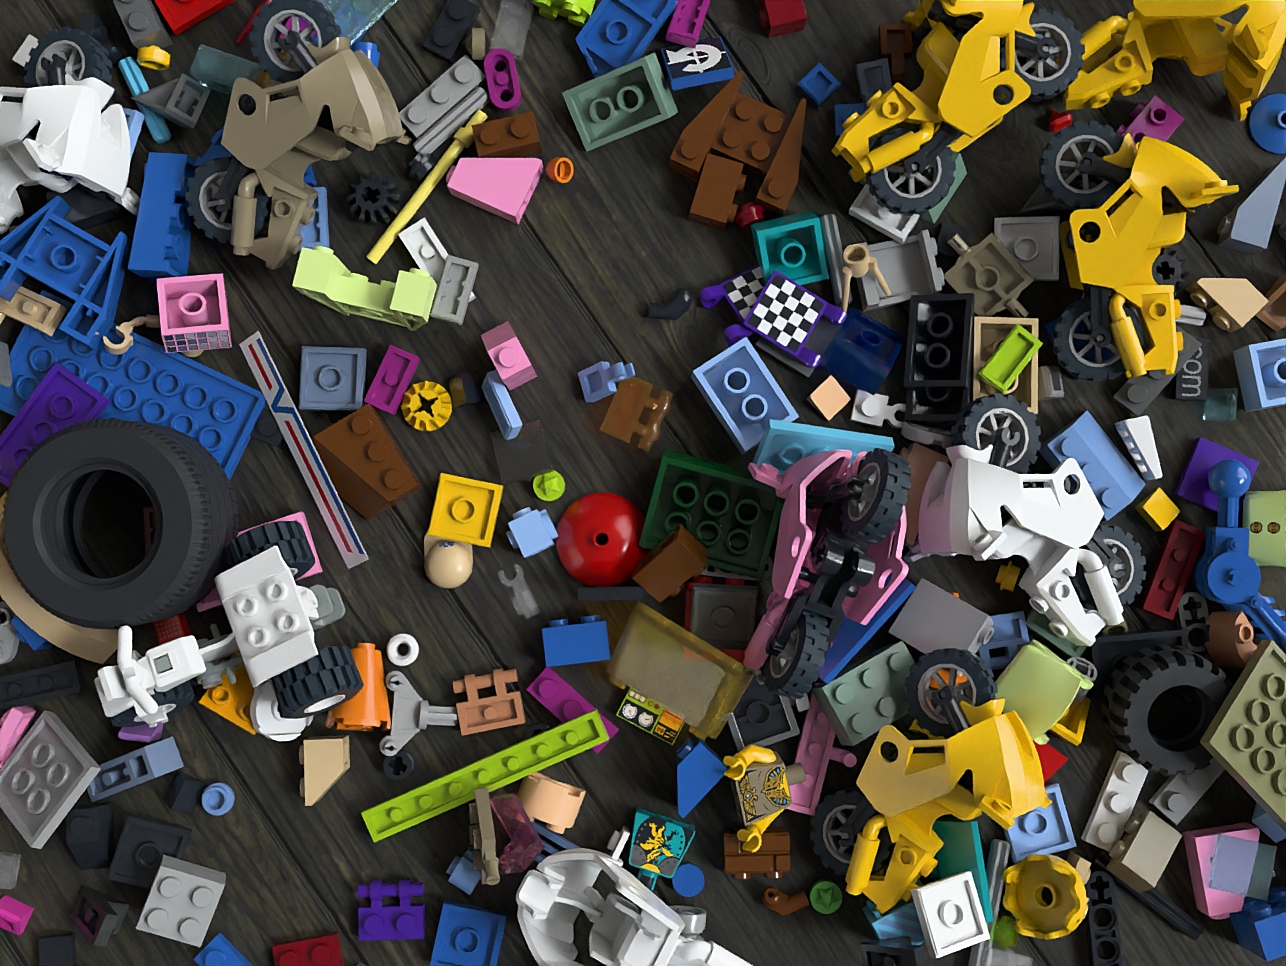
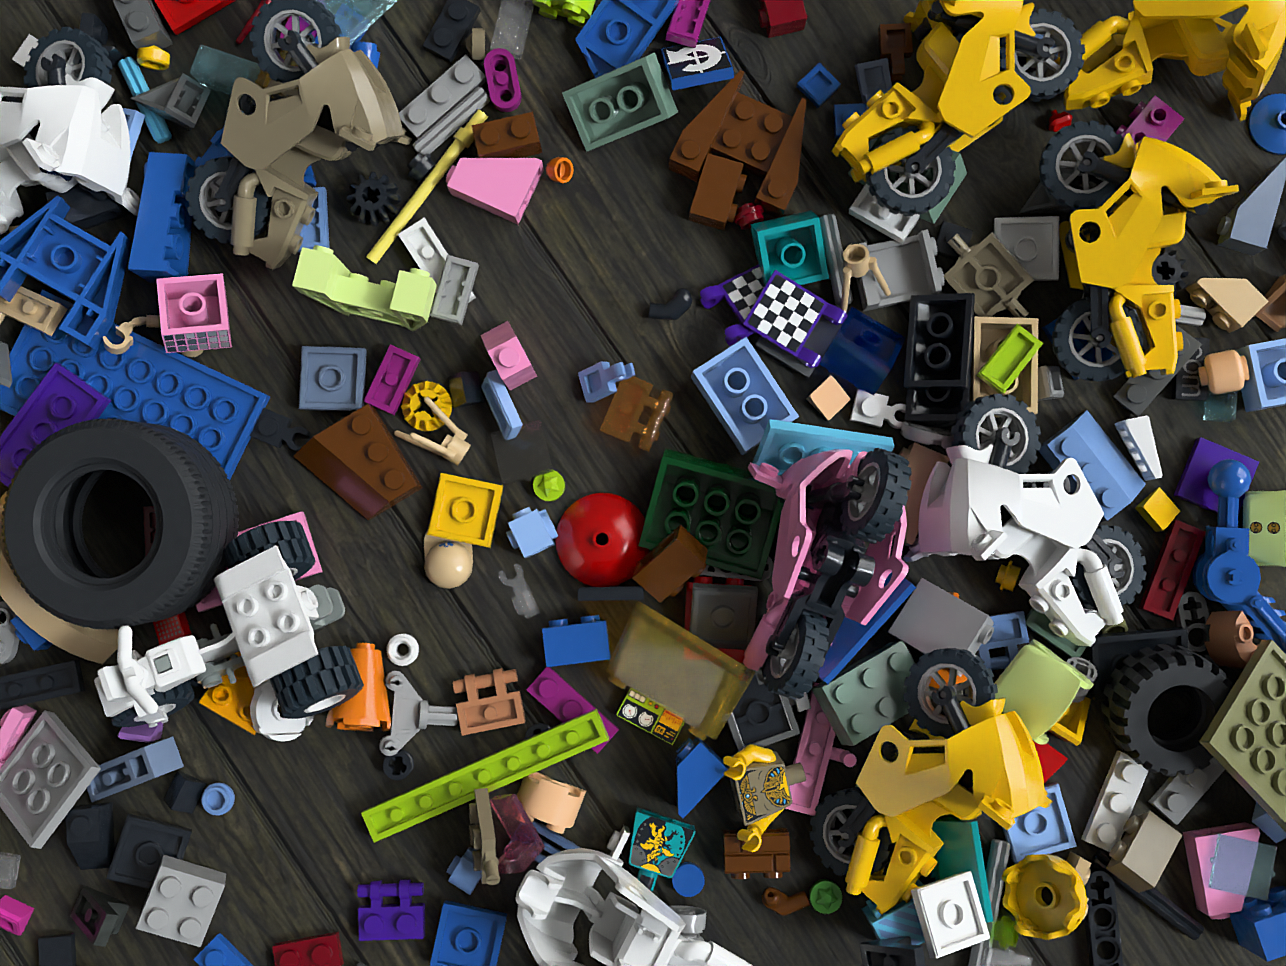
white sticker [239,331,369,569] -> none
tan slope [299,735,350,806] -> none
none -> tan plant [394,397,471,466]
none -> light nougat head [1198,350,1250,394]

